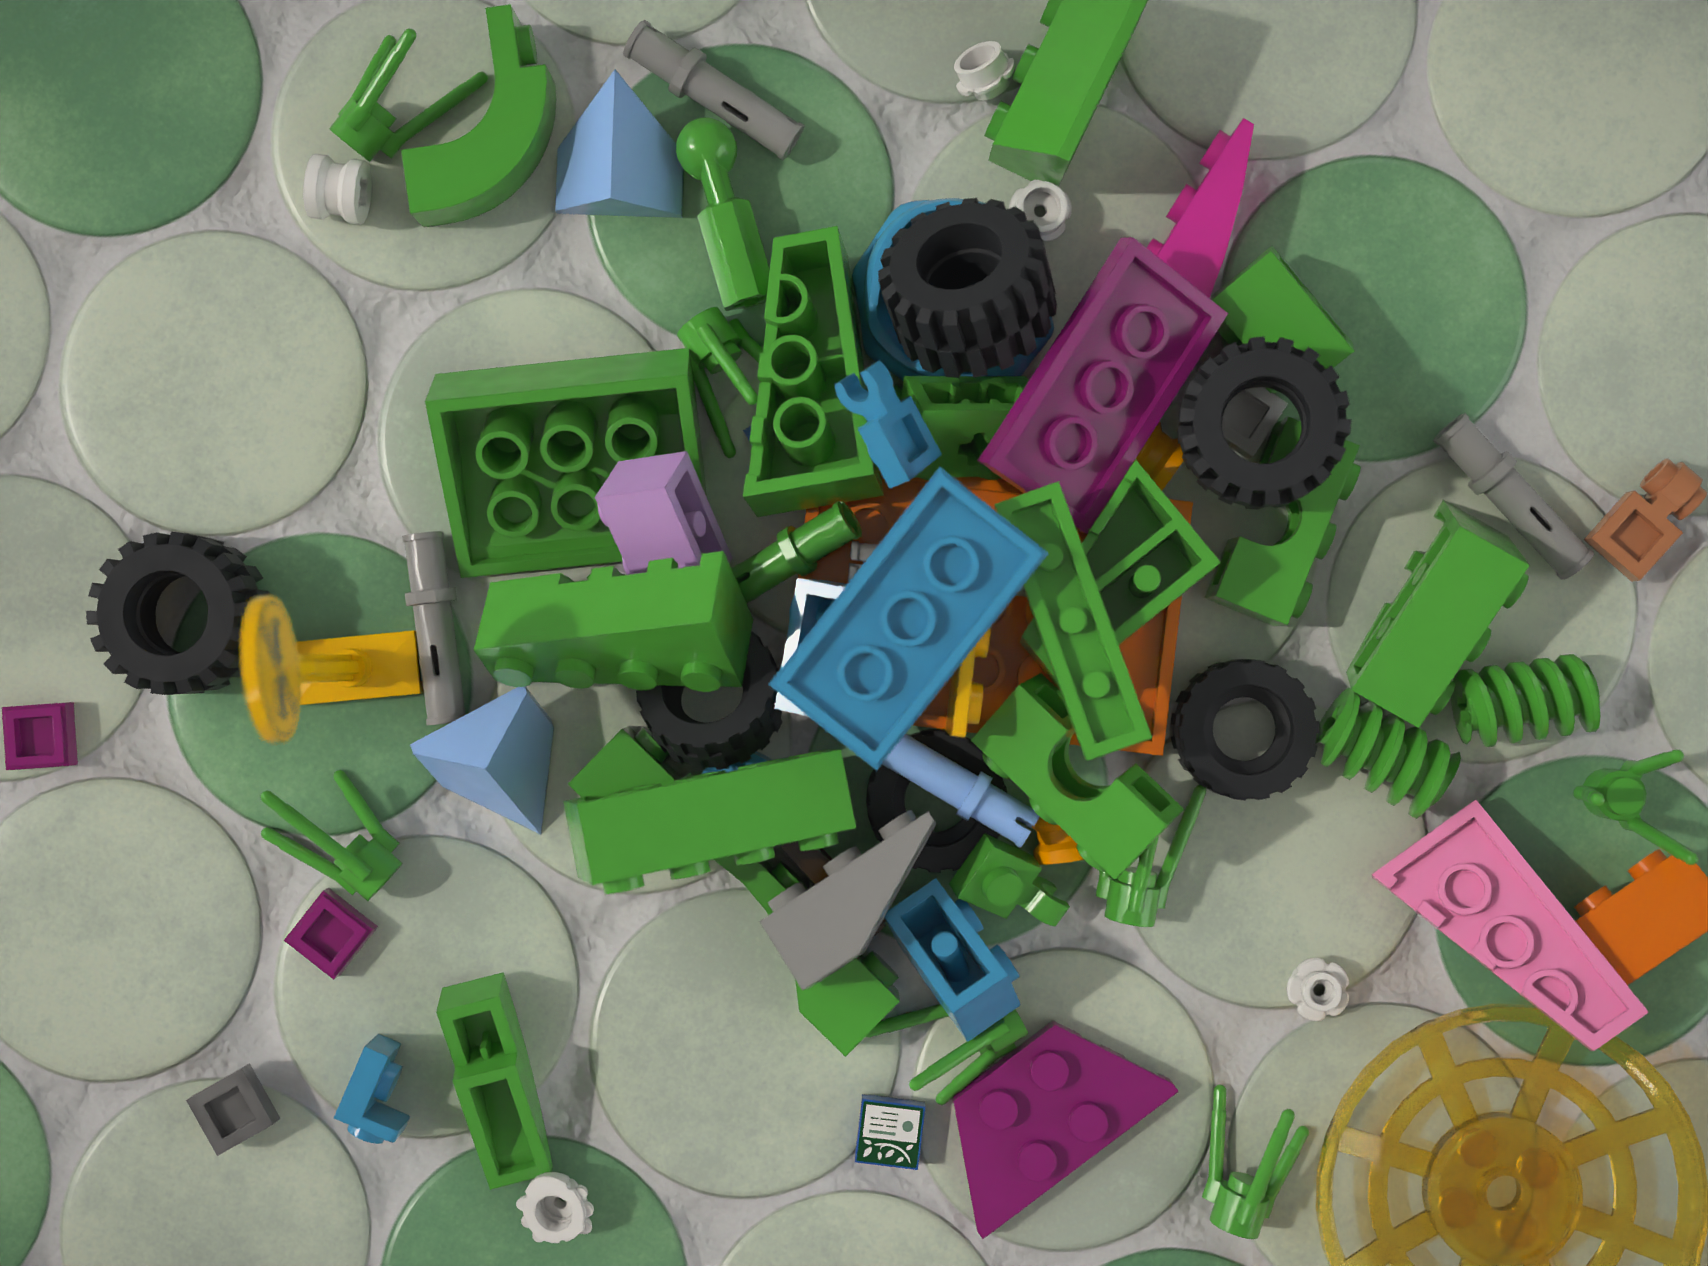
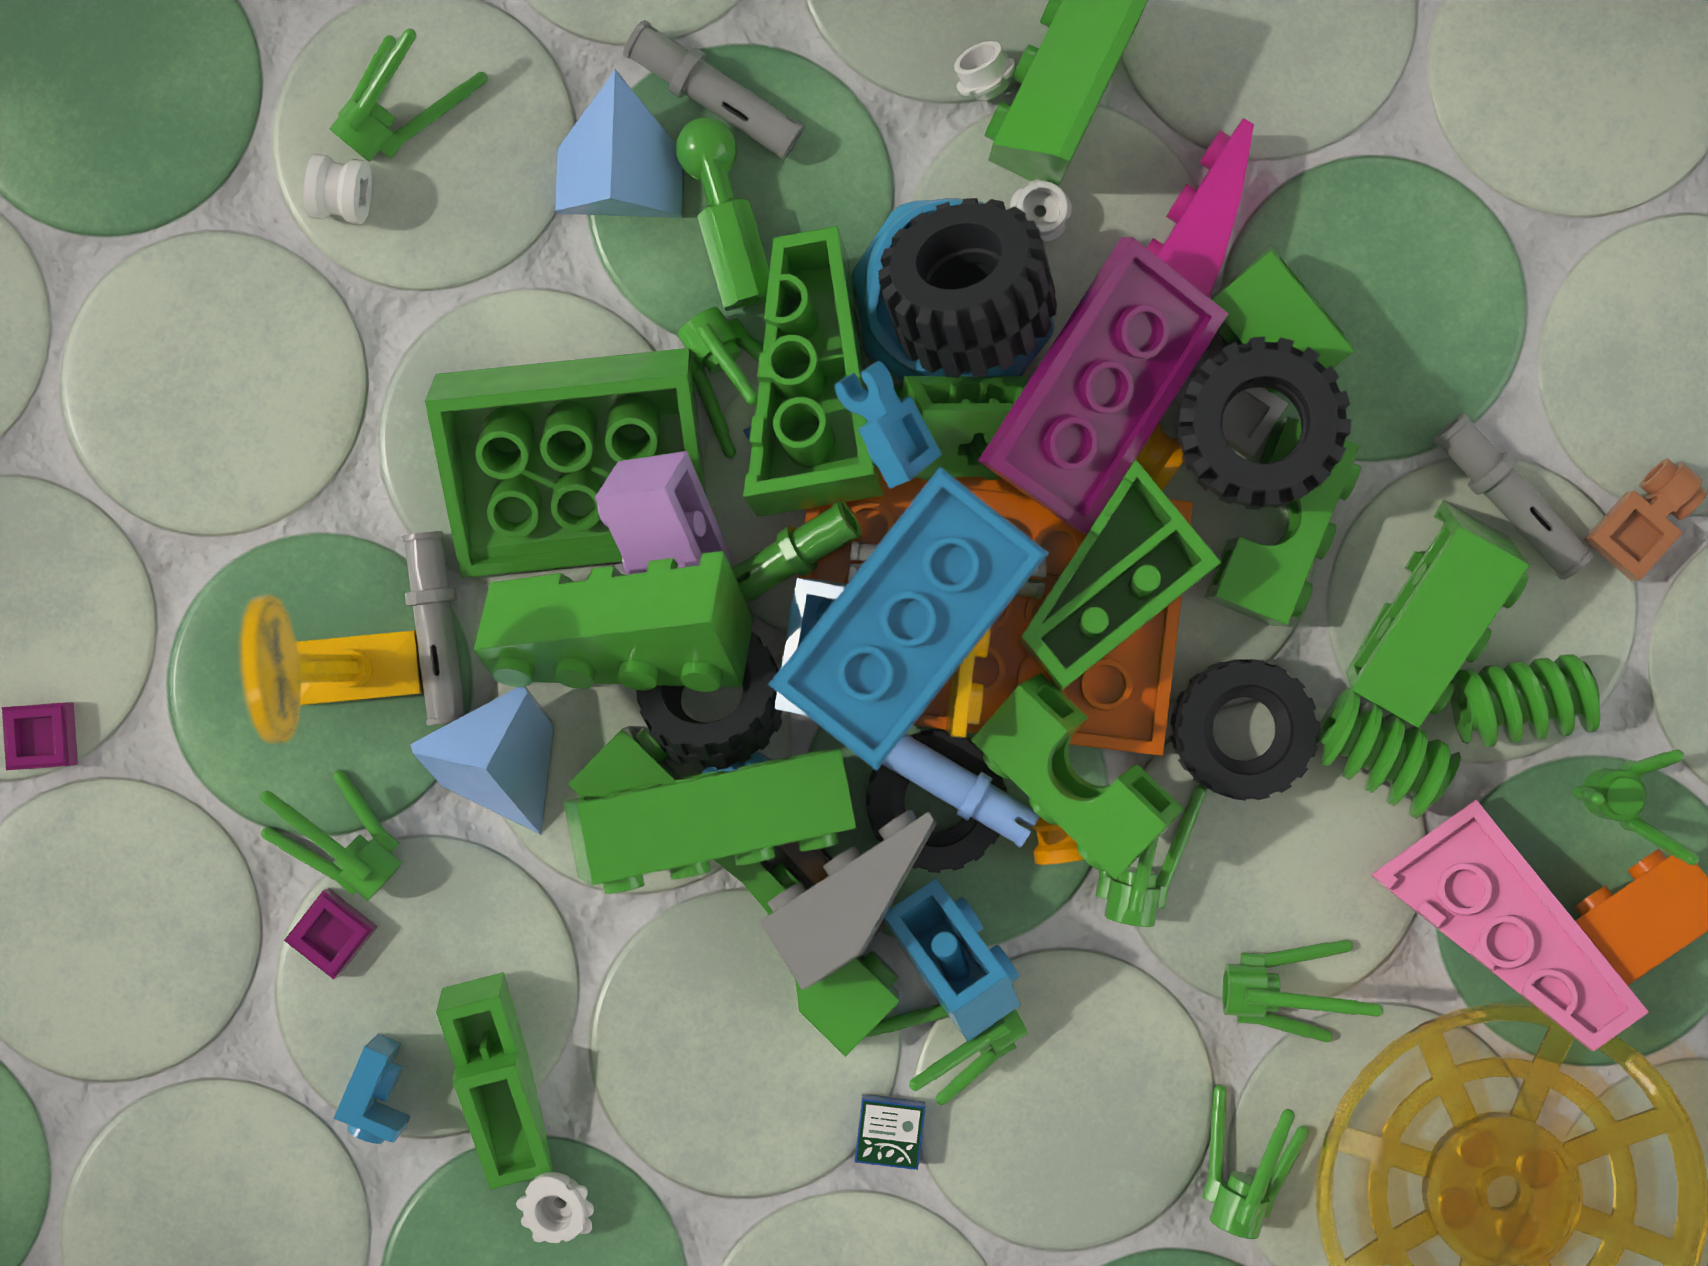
black tyre [86,532,270,695] -> none
flat silver plate [186,1063,281,1156] -> none
bright green arch [401,4,556,228] -> none
bright green plate [949,833,1070,927] -> none
magenta wing [953,1020,1179,1239] -> none
bright green plate [994,481,1152,761] -> none
white plate [1286,958,1349,1021] -> none
none -> bright green plant [1222,940,1384,1042]

